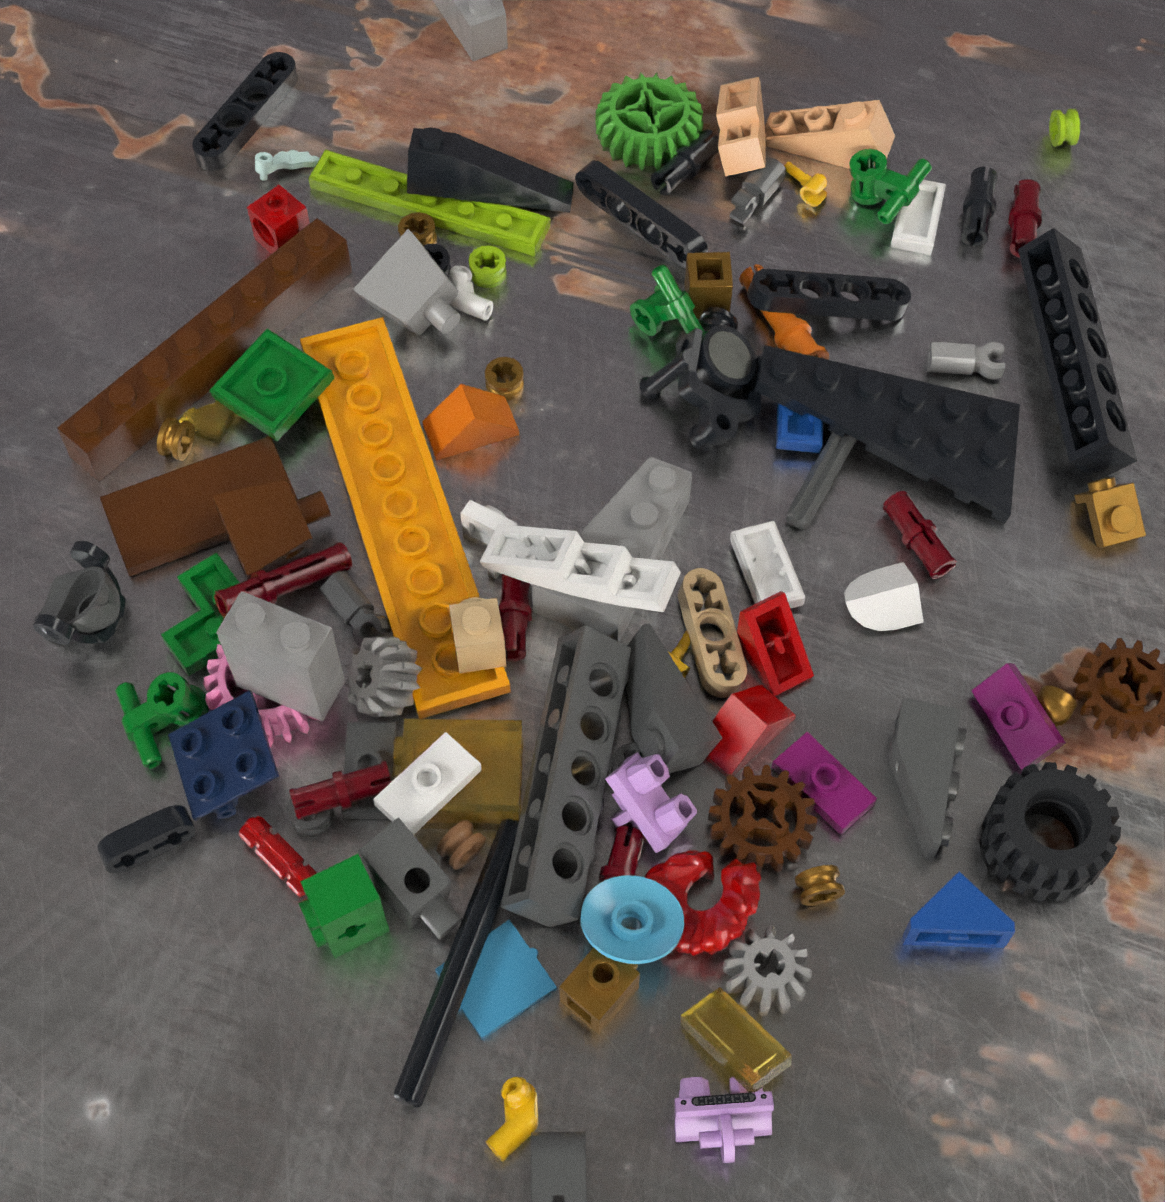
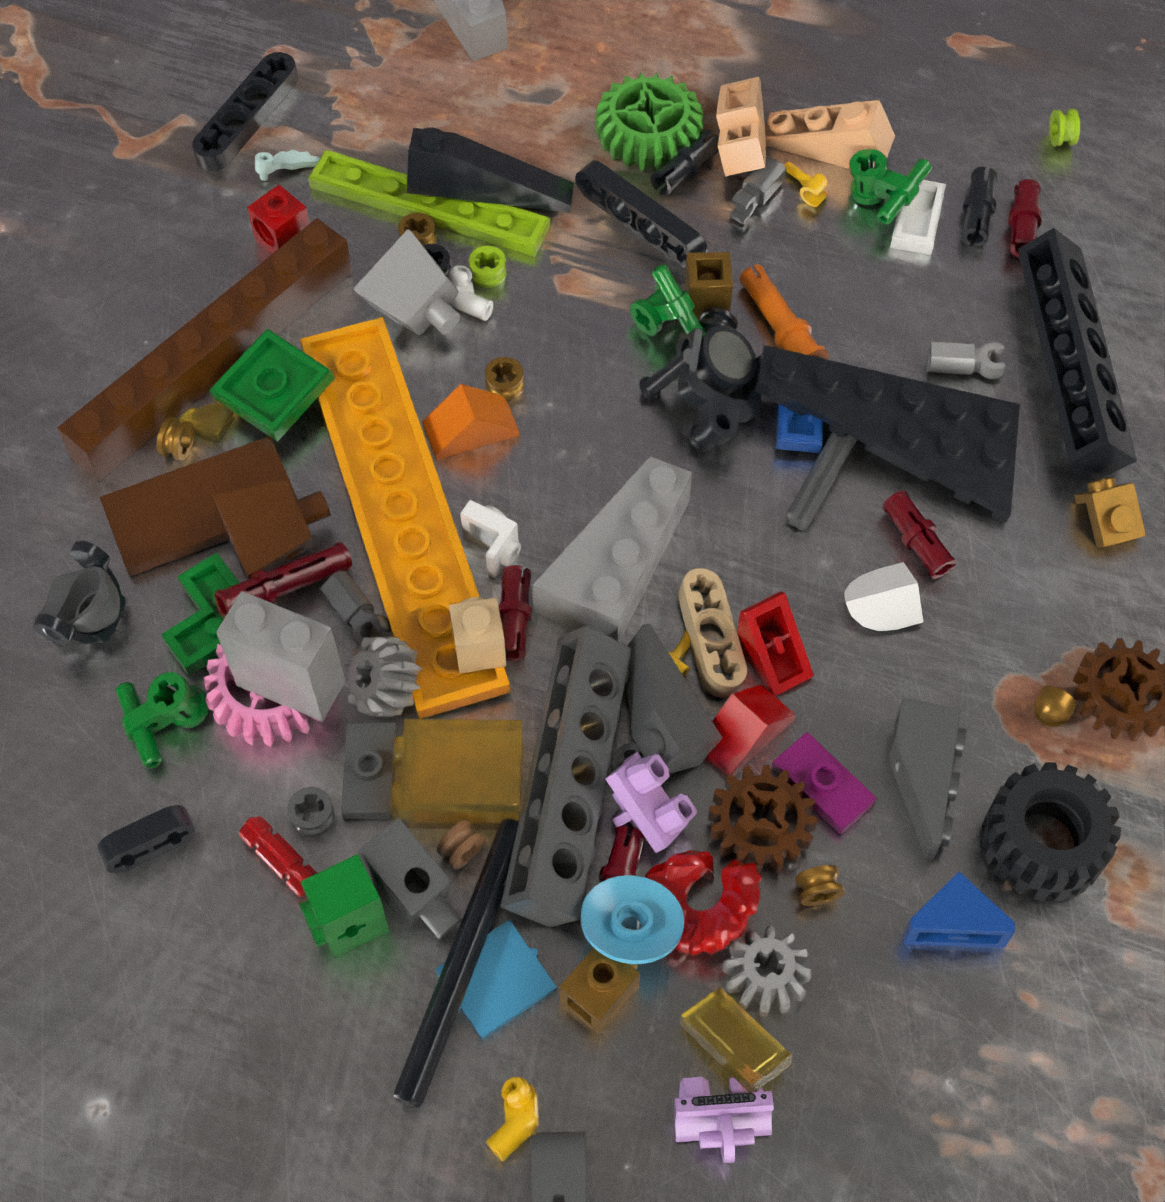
dark blue hinge [168,690,279,821] -> none
dark red pin [289,761,392,820] -> none
white plate [373,732,482,835] -> none
white slope [480,524,681,612] -> none
white plate [730,521,805,608] -> none
black beam [747,269,911,321] -> none
magenta plate [971,663,1066,770] -> none

